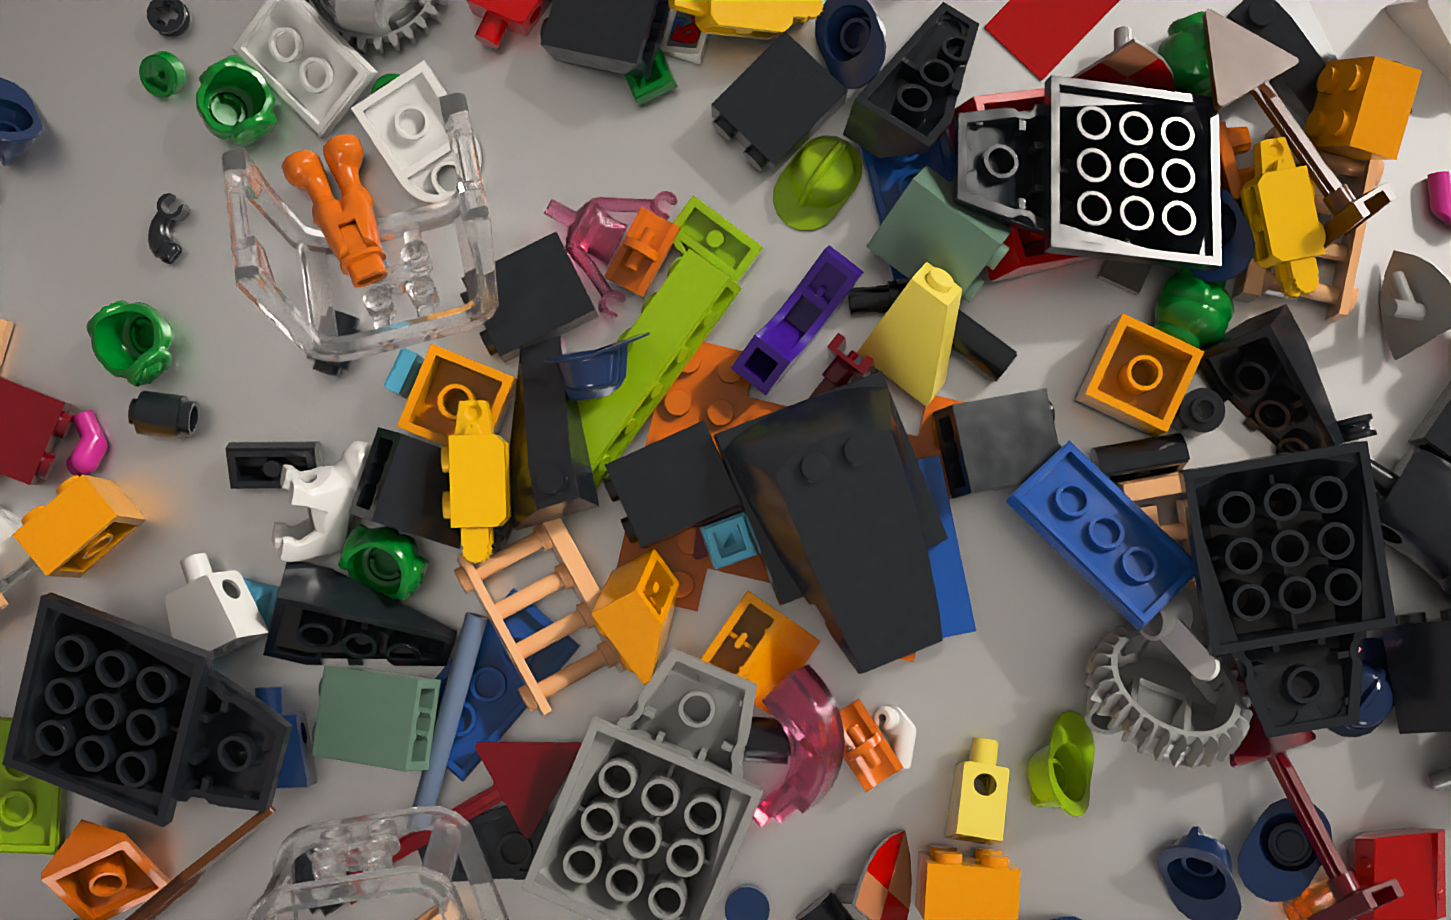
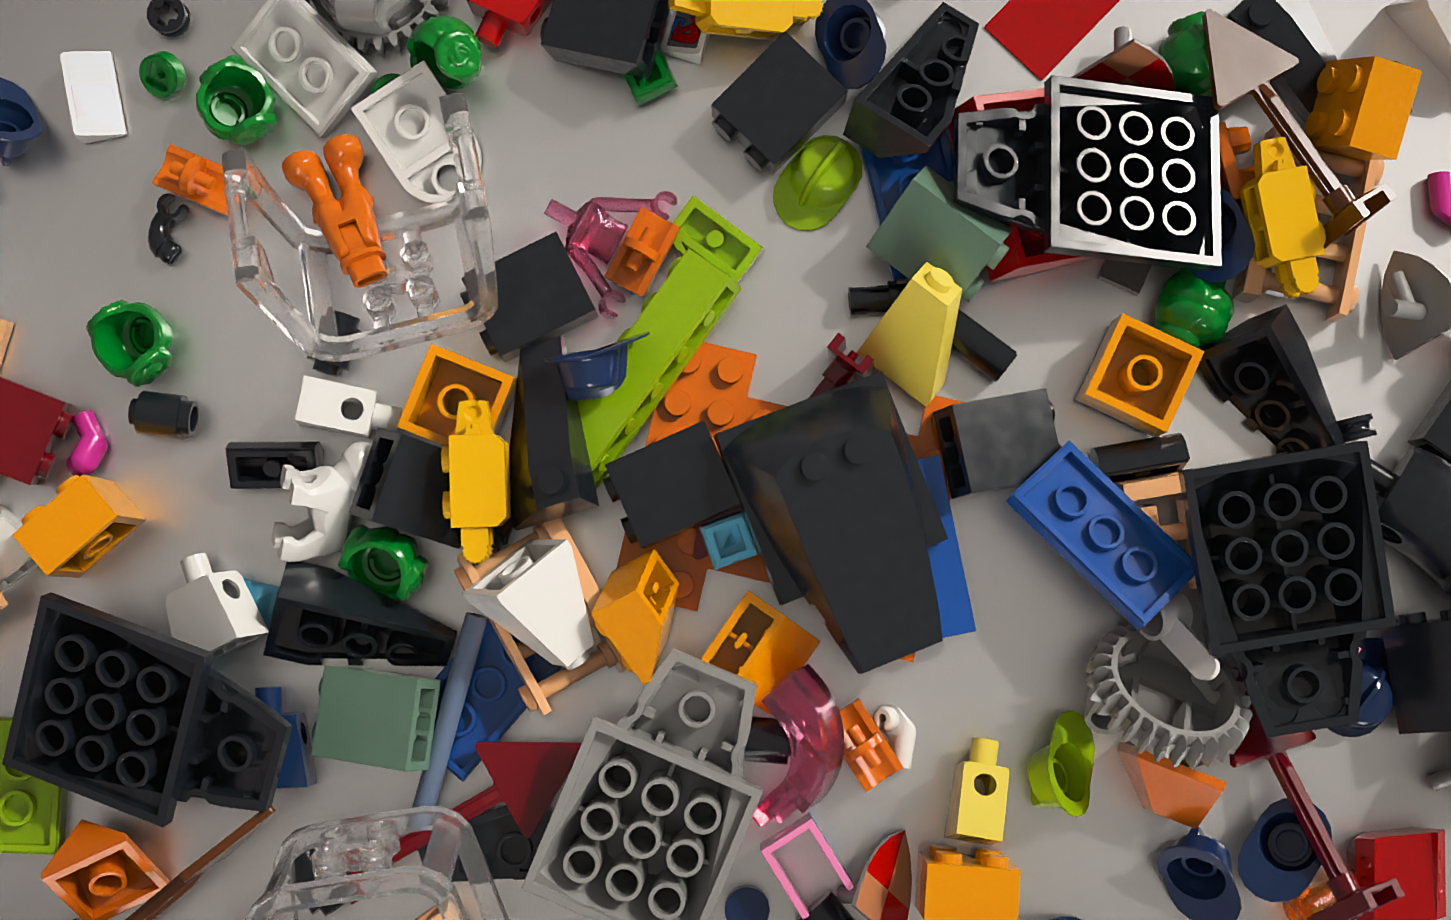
medium azure tile [384,348,424,399] -> none
dark purple arch [731,245,864,395] -> none
black brick [1172,388,1225,437] -> none
none -> slope [59,51,127,144]
none -> orange hips [152,144,245,216]
none -> white torso [295,376,402,439]
none -> green hair [407,15,482,90]
none -> white slope [462,539,594,670]
none -> bright pink piece [760,812,854,920]
none -> orange slope [1117,742,1227,829]

